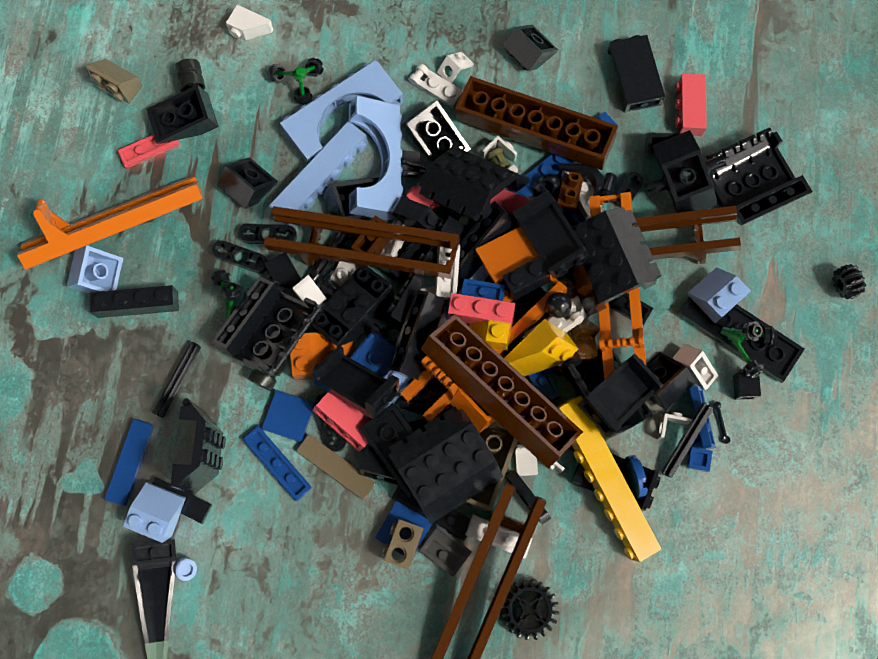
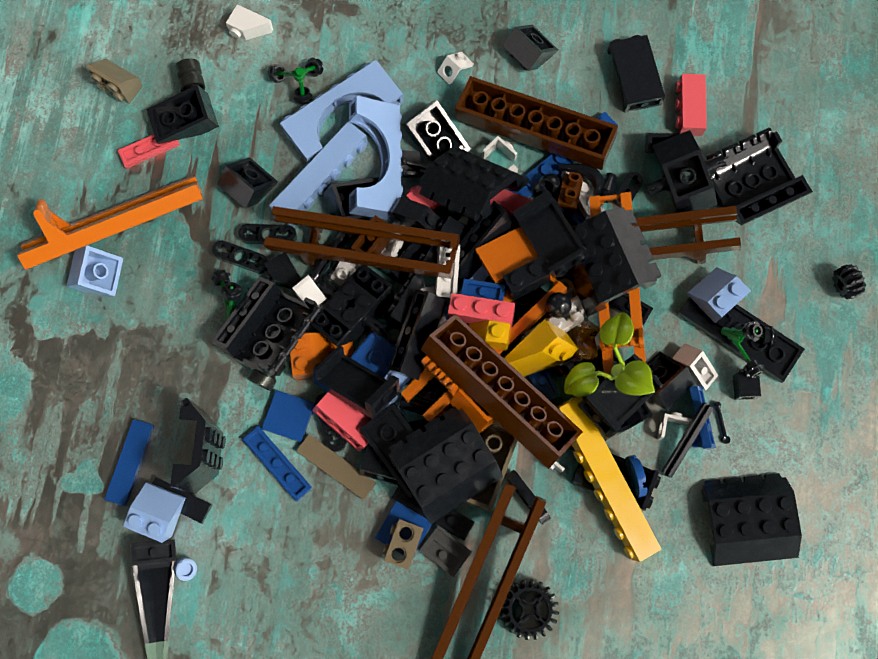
black brick [90,285,179,318] -> none
black axle [153,342,201,418] -> none
white plate [408,63,463,109] -> none
white tile [465,515,532,558] -> none
olive bush [487,148,512,169] -> none
white bracket [515,445,538,476] -> none
blue plate [687,447,713,472] -> none
none -> lime plant [564,312,655,397]
none -> black slope [701,473,802,567]

